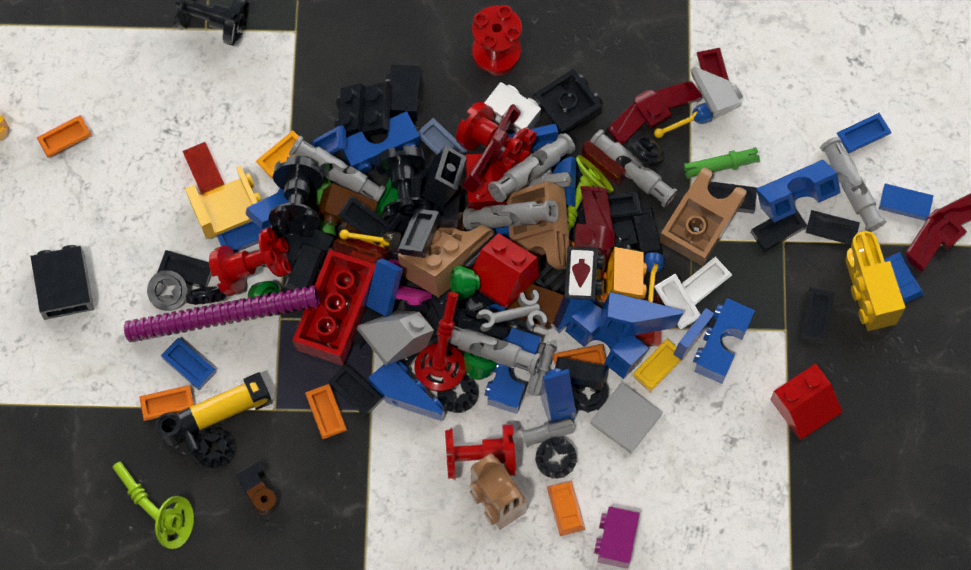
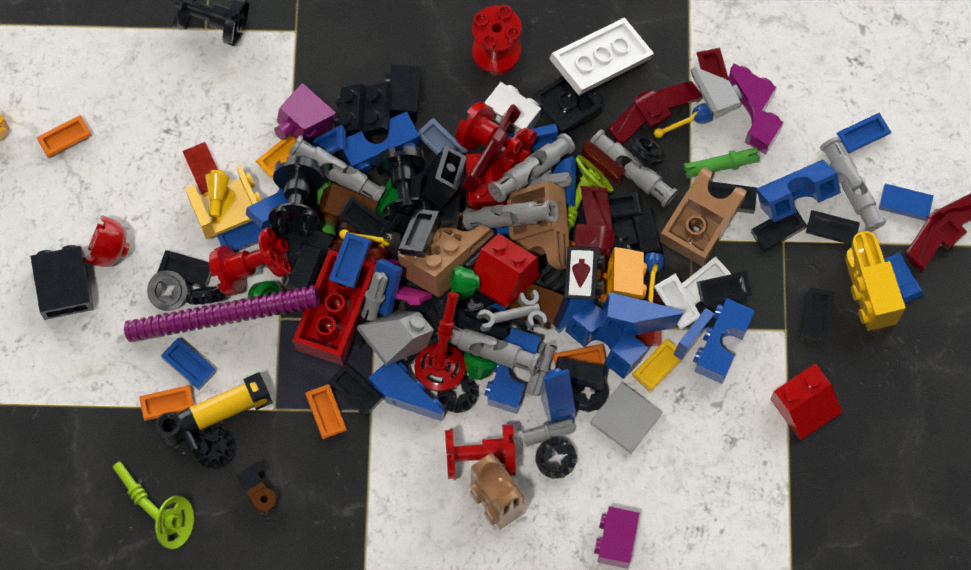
orange tile [547,480,585,536] -> none
none -> red cylinder [85,215,130,267]
none -> yellow cone [205,170,230,217]
none -> magenta torso [274,83,336,141]
none -> blue tile [329,232,372,289]
none -> light grey axle [361,272,388,321]
none -> white plate [549,18,654,95]
none -> black tile [696,271,752,306]
none -> magenta arch [728,63,783,155]

